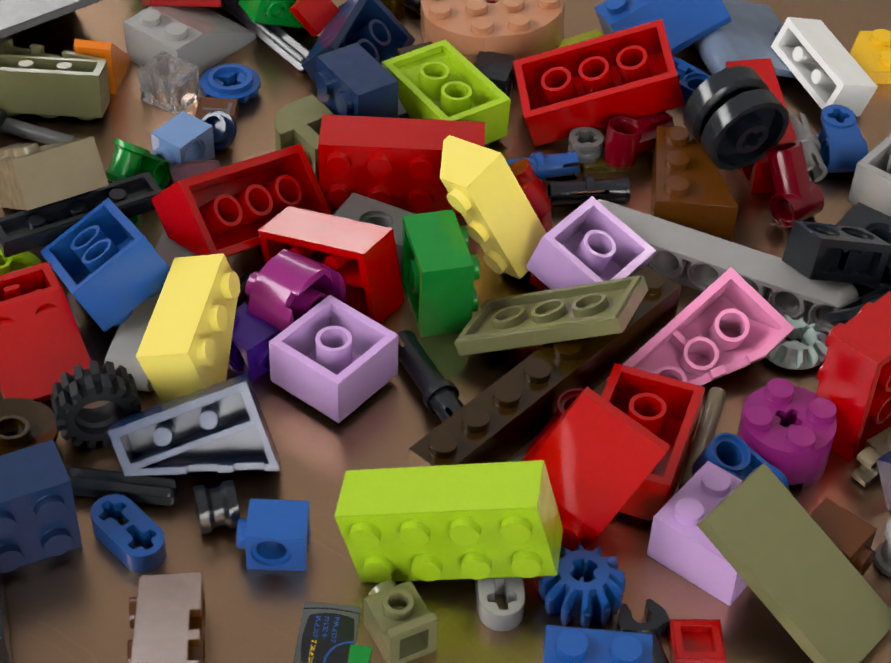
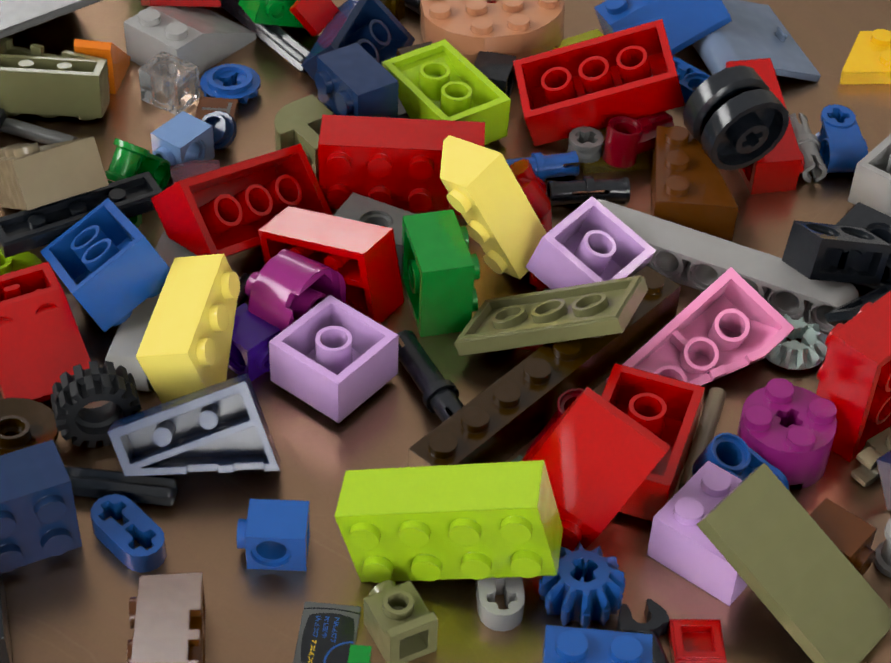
black wheel [193,480,240,535] -> none
dark red piece [766,141,824,228] -> none
white brick [771,17,878,117] -> none

